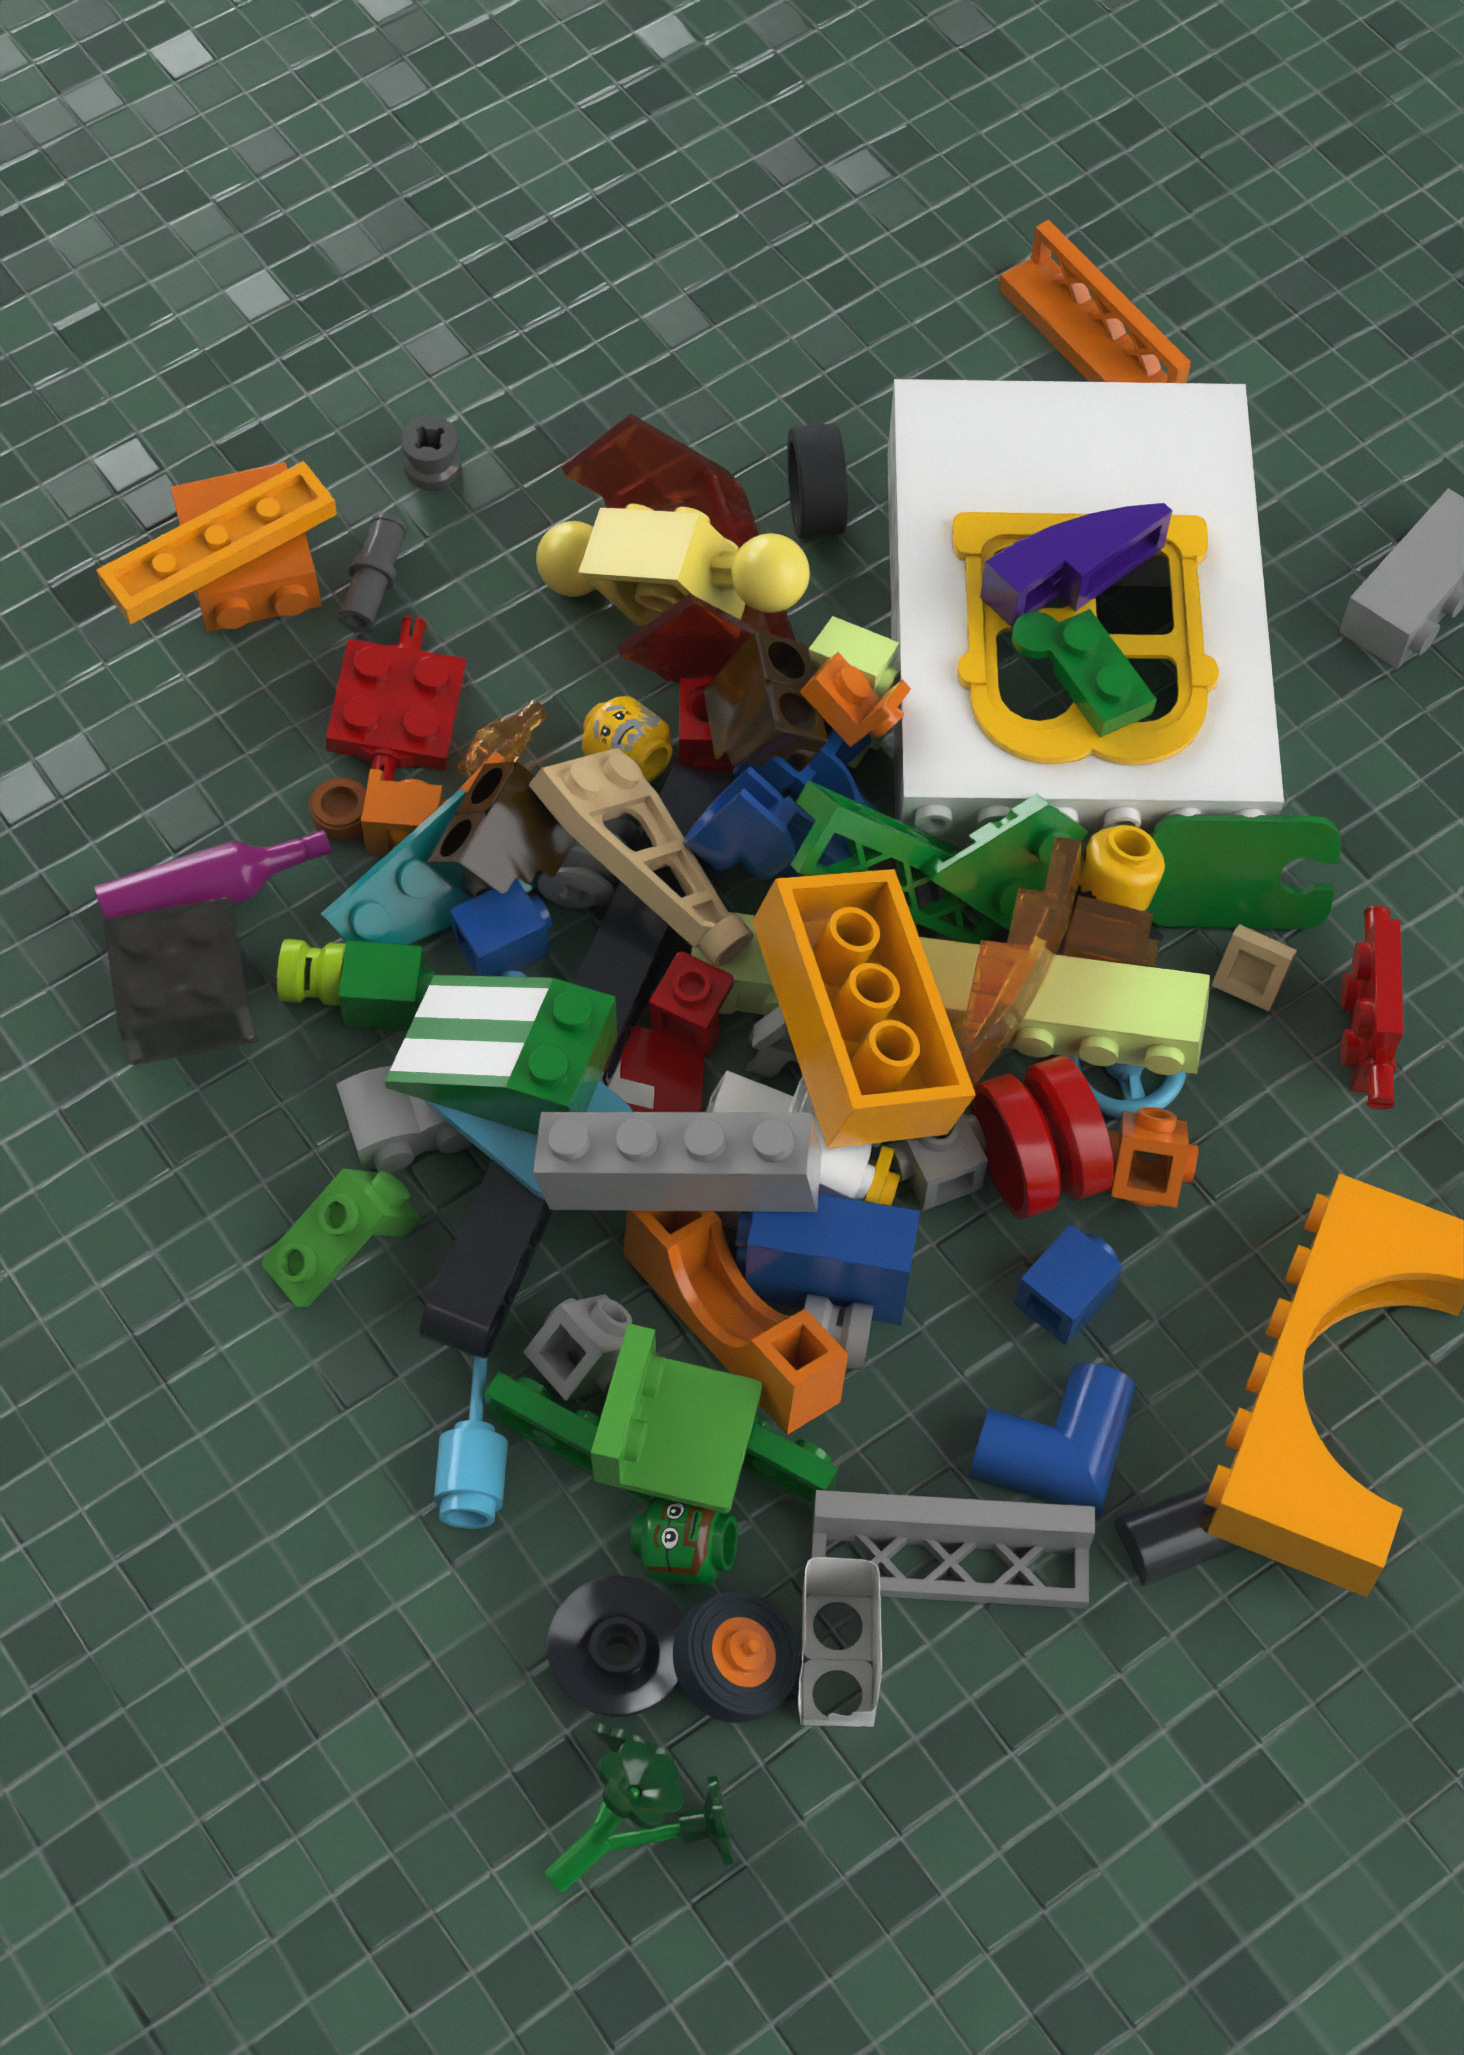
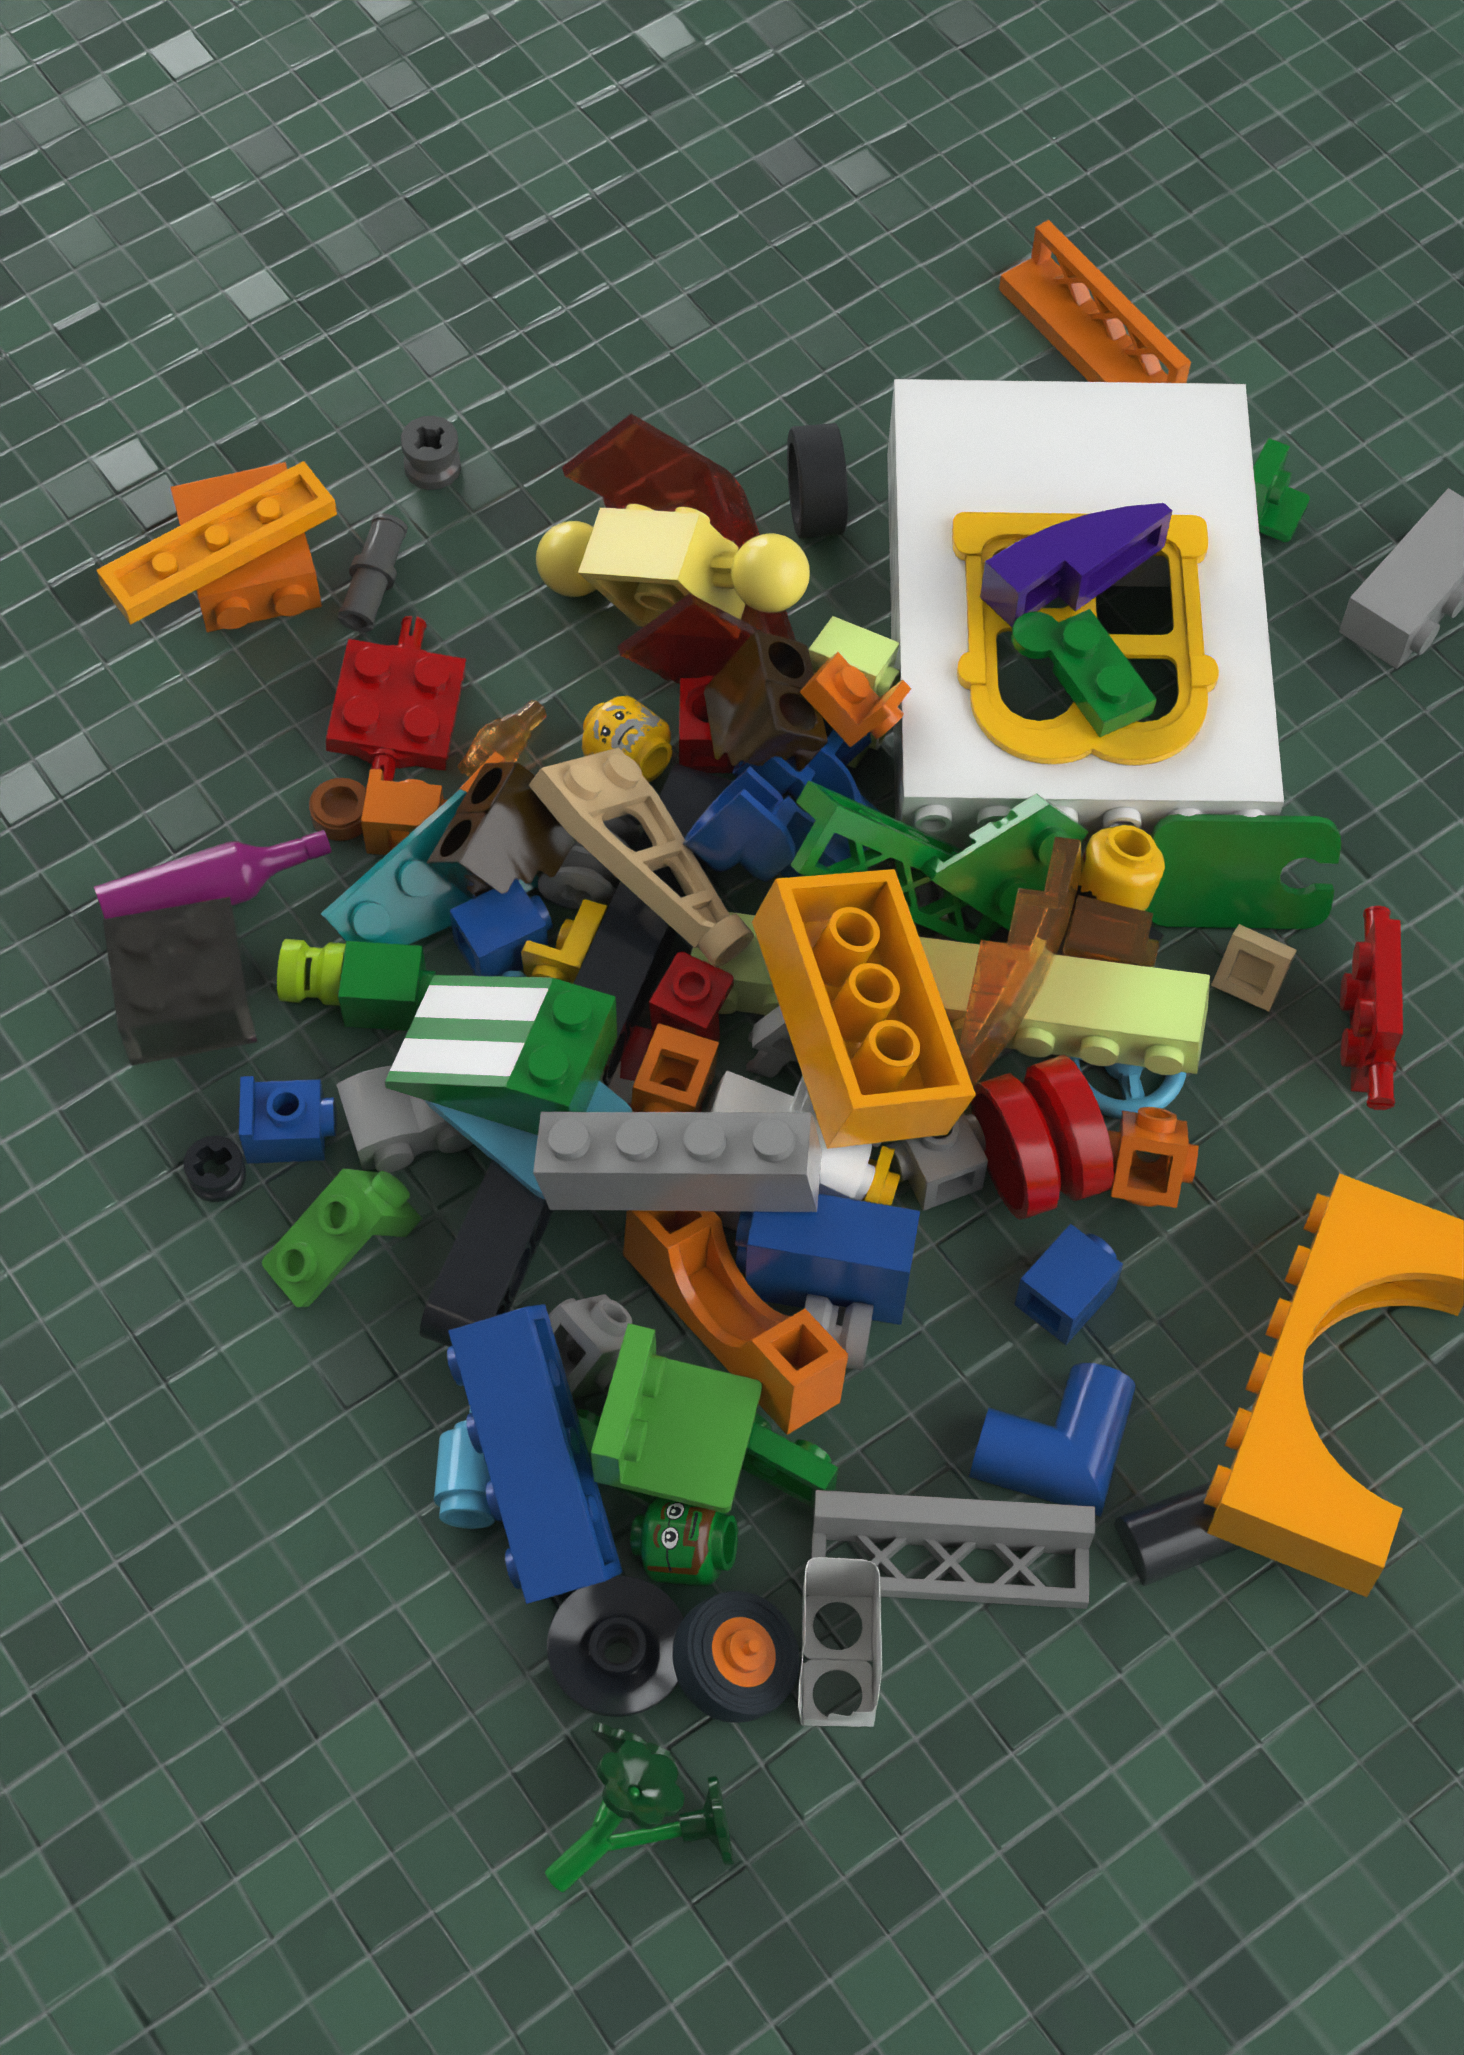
none -> black bush [184,1135,246,1202]
none -> blue brick [239,1076,337,1164]
none -> blue brick [447,1304,623,1604]
none -> yellow bracket [521,899,608,984]
none -> orange brick [631,1023,719,1112]
none -> green bracket [1253,438,1310,542]

